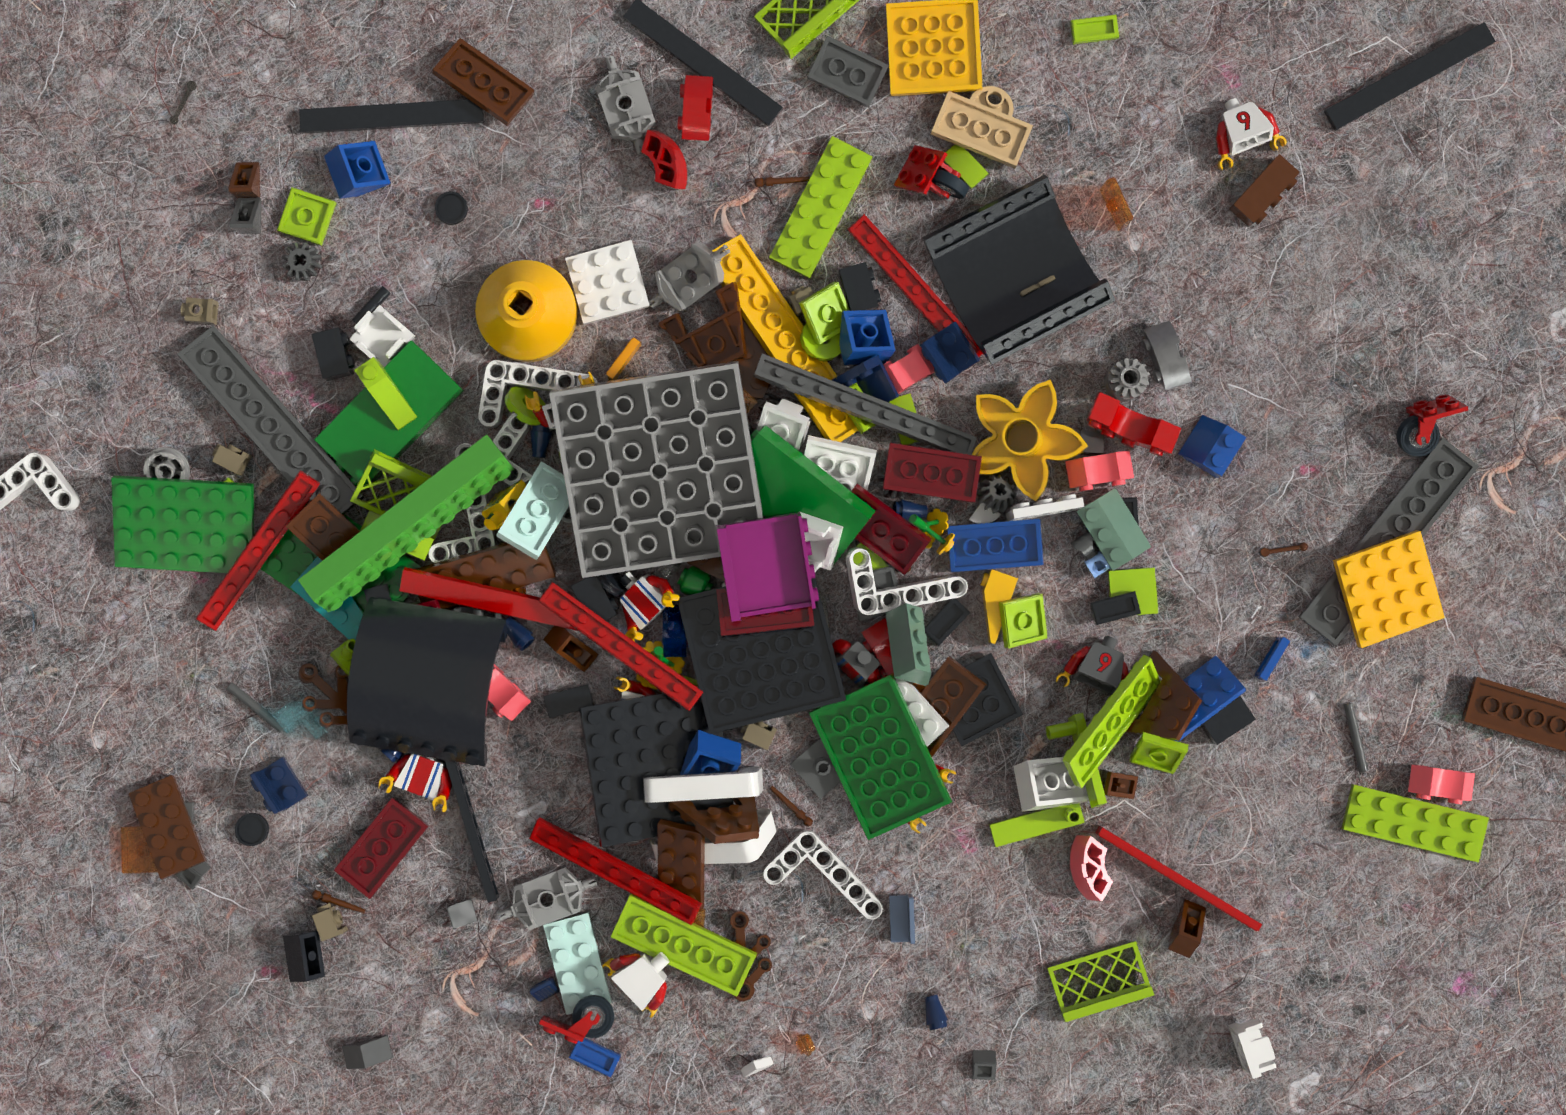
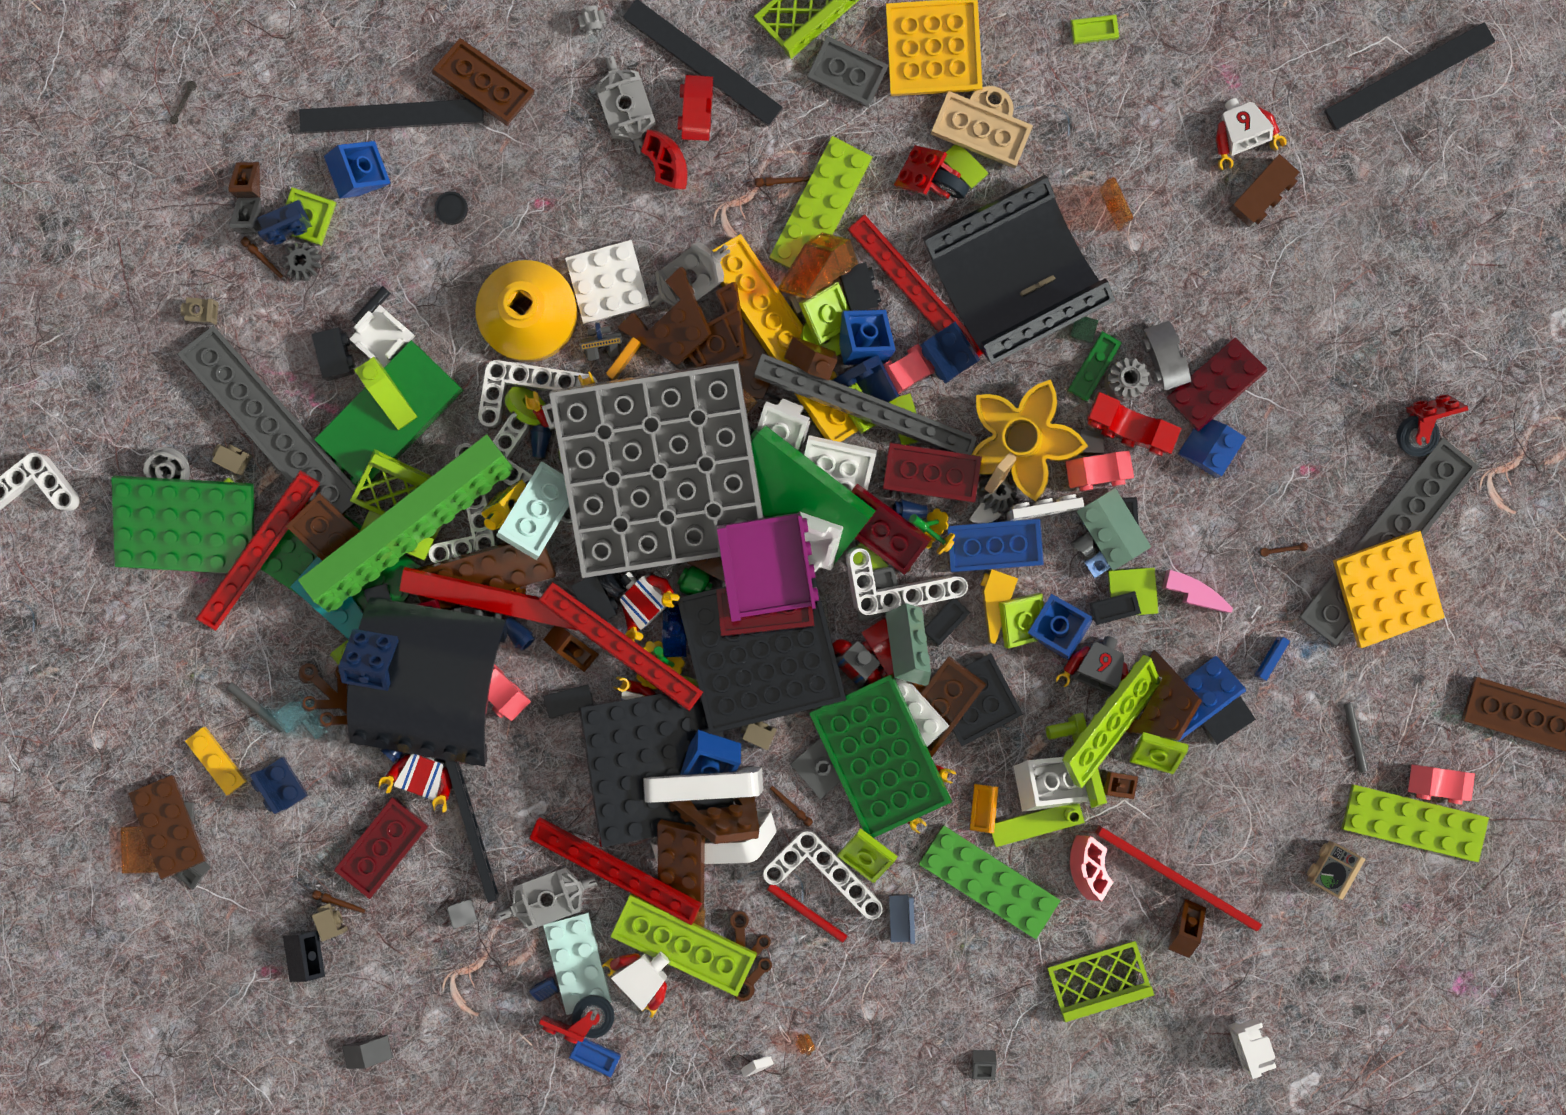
black piece [235,813,269,846] -> none
dark blue cone [924,994,948,1030] -> none
none -> yellow plate [185,726,247,796]
none -> reddish brown piece [240,237,283,279]
none -> dark blue bracket [257,200,312,245]
none -> dark blue bracket [338,629,399,691]
none -> light grey gear [577,6,606,34]
none -> dark grey hips [580,321,622,361]
none -> reddish brown wing [618,267,711,365]
none -> red bar [767,884,848,943]
none -> clear orange slope [778,232,858,299]
none -> reddish brown slope [784,336,837,381]
none -> lime tile [837,828,898,883]
none -> bright green plate [918,825,1061,939]
none -> light orange tile [970,784,998,833]
none -> tan tile [984,452,1016,494]
none -> blue slope [1028,594,1093,661]
none -> green tile [1067,331,1122,403]
none -> clear green tile [1070,317,1099,343]
none -> bright pink slope [1162,570,1233,613]
none -> dark red plate [1166,337,1267,431]
none -> slope [1307,841,1366,900]

